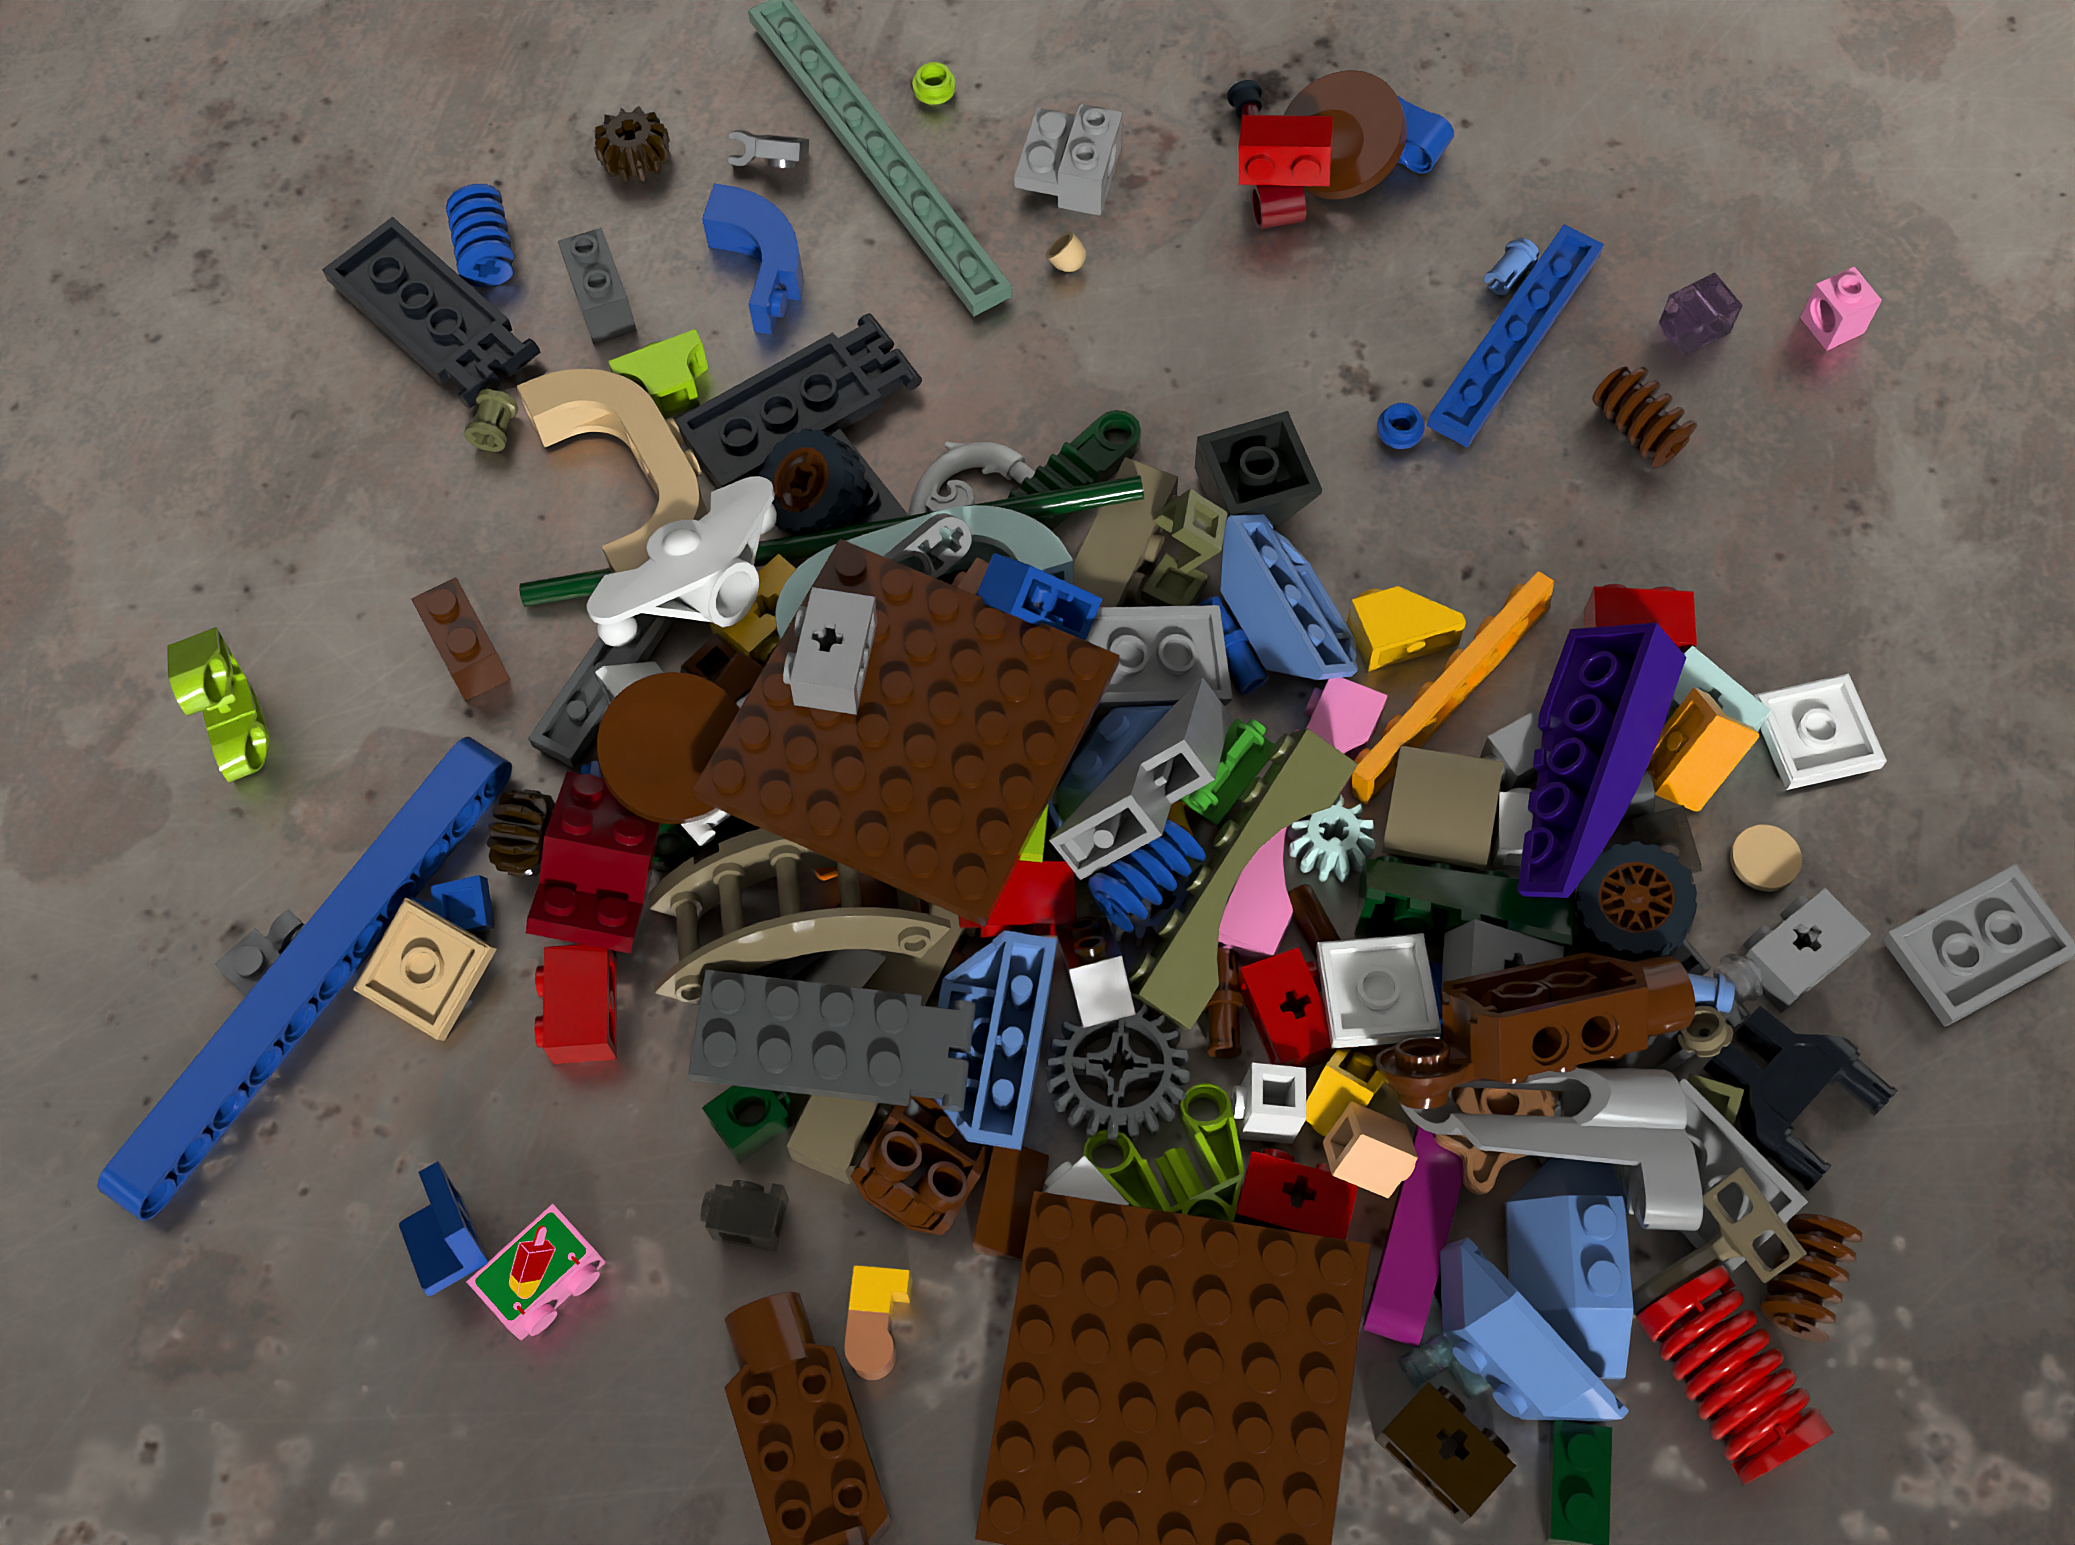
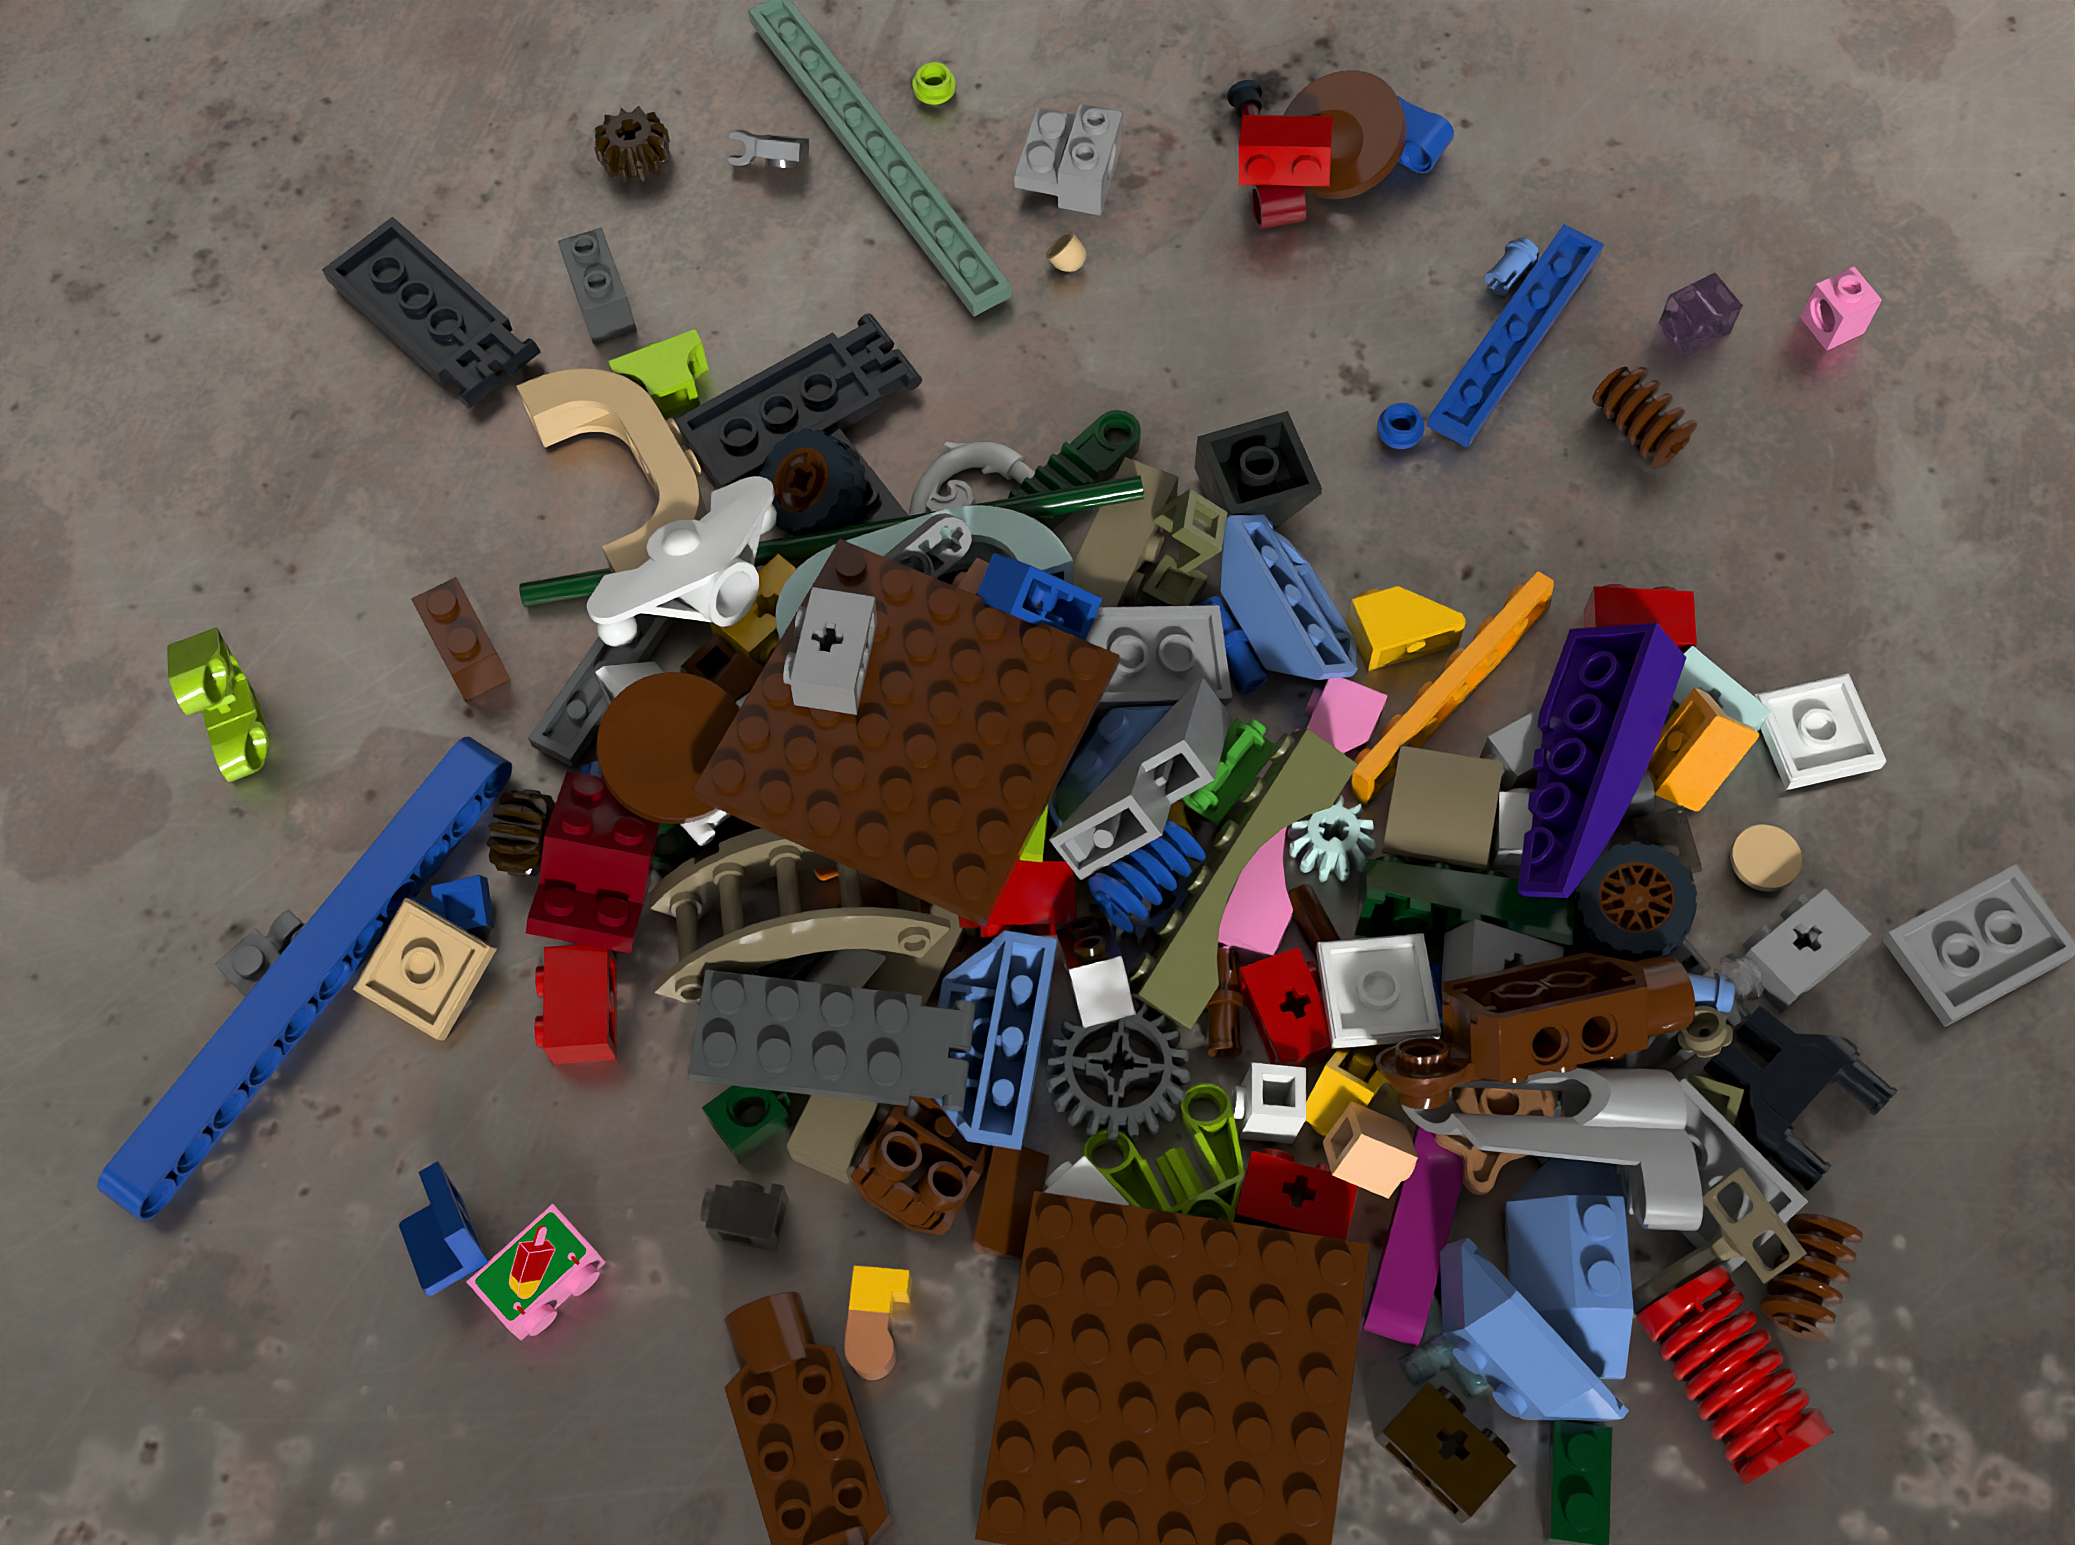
blue piece [446,184,514,288] -> none
olive bush [464,389,518,452] -> none
blue arch [702,183,804,334] -> none

